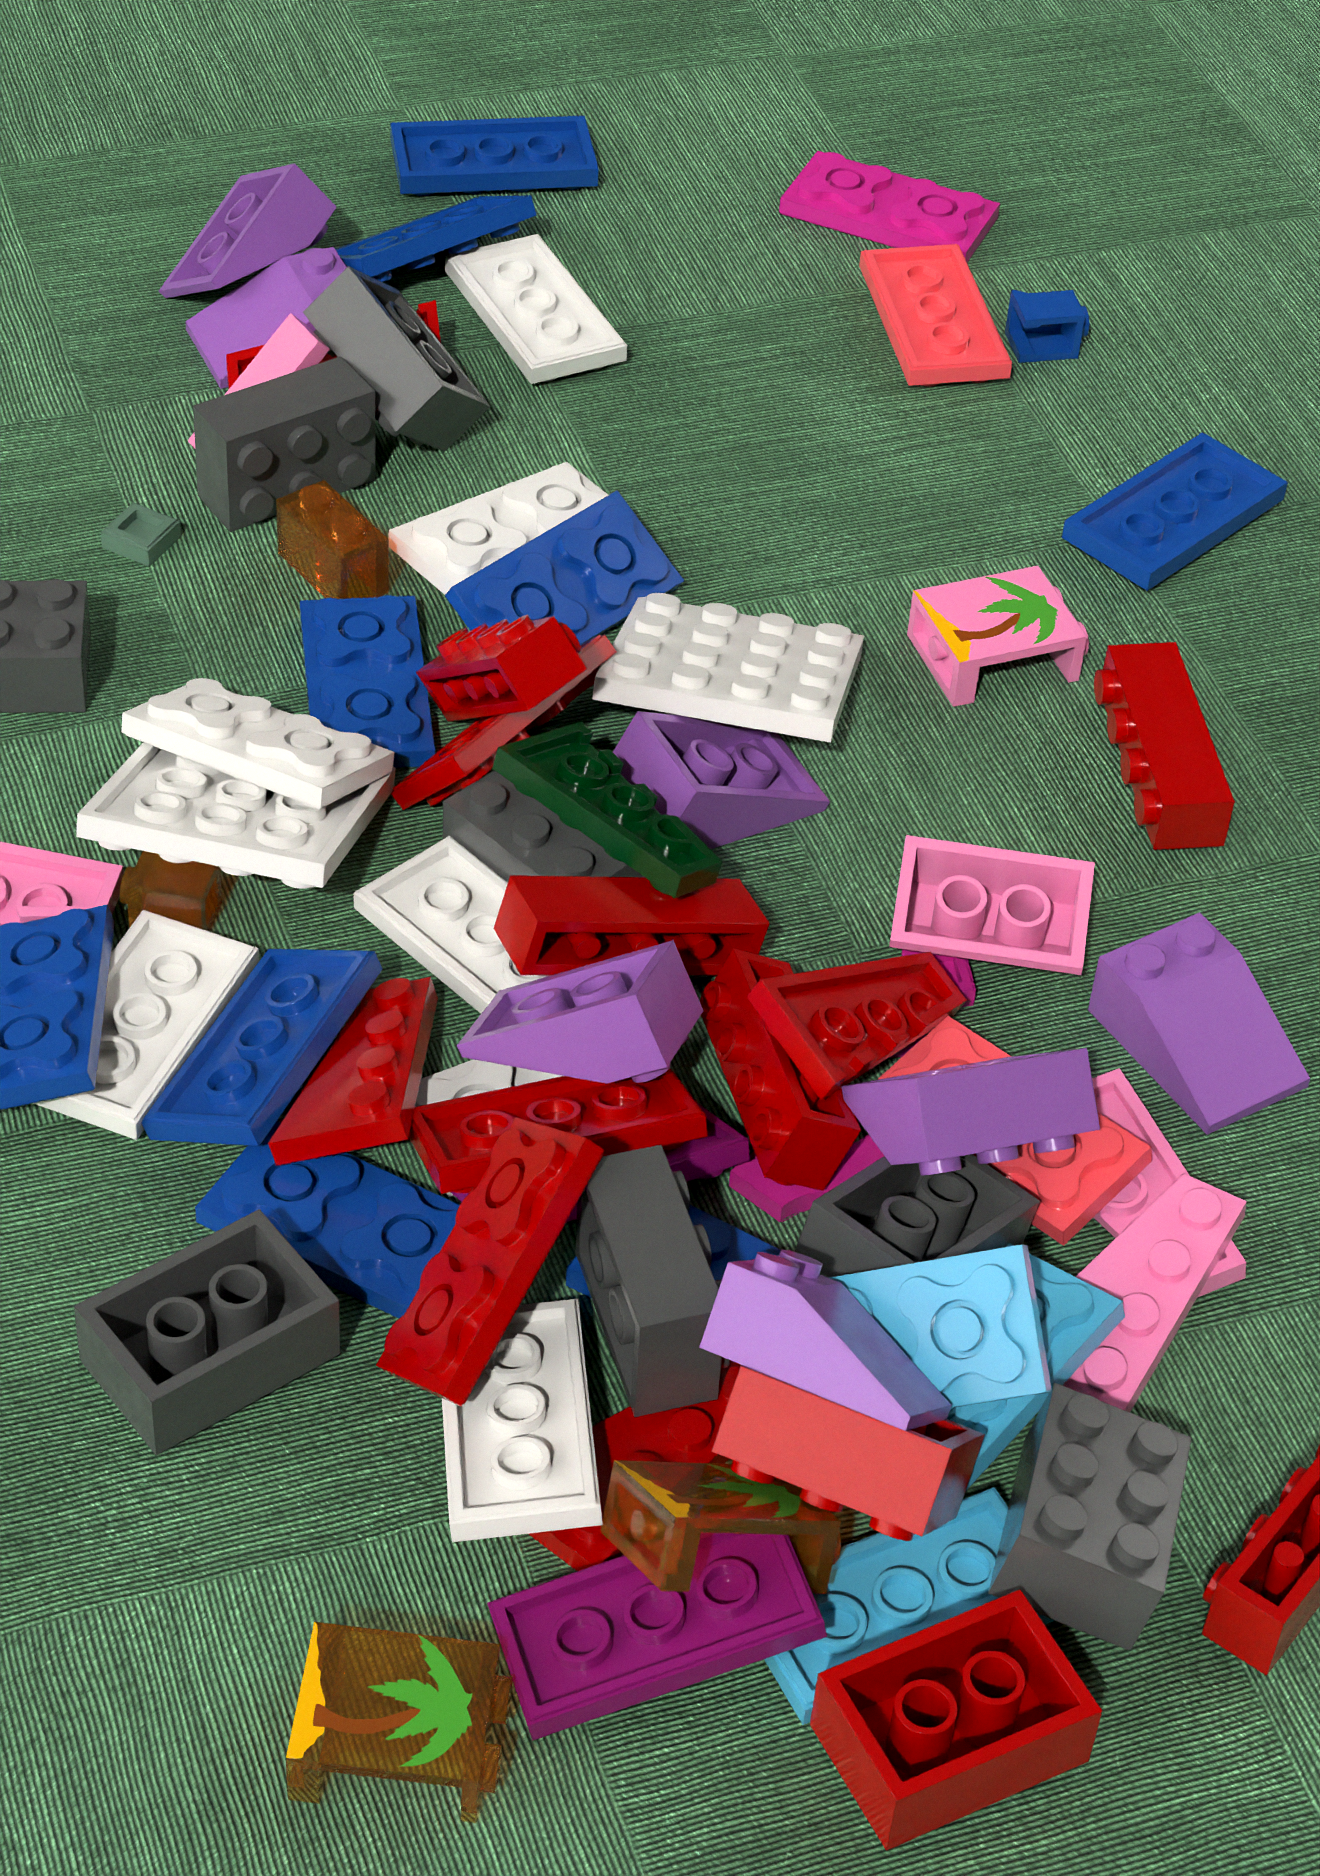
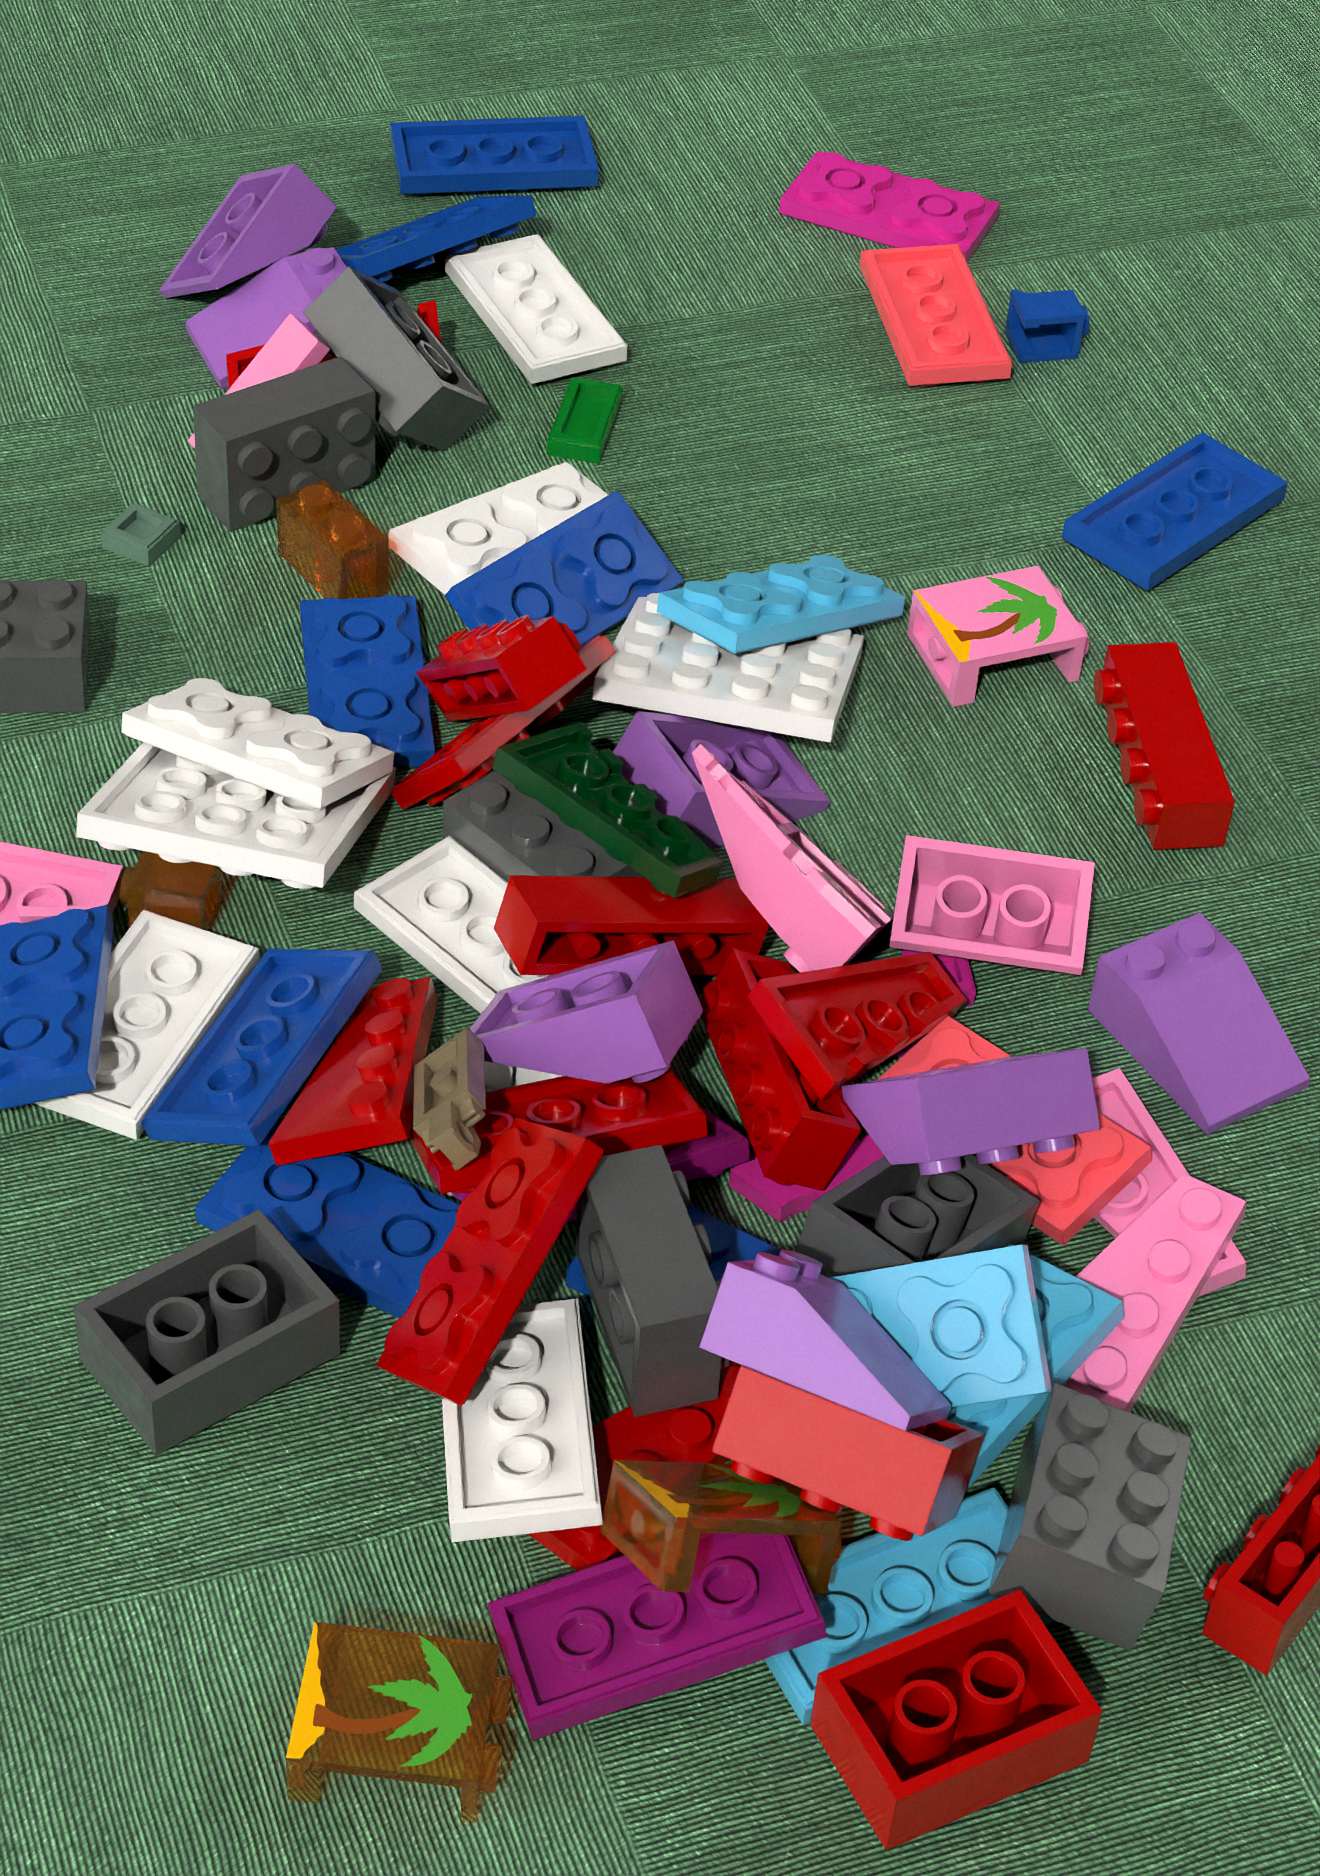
none -> dark tan hinge [413,1027,486,1171]
none -> green tile [547,377,623,464]
none -> medium azure piece [656,555,905,654]
none -> bright pink wedge [692,744,894,973]

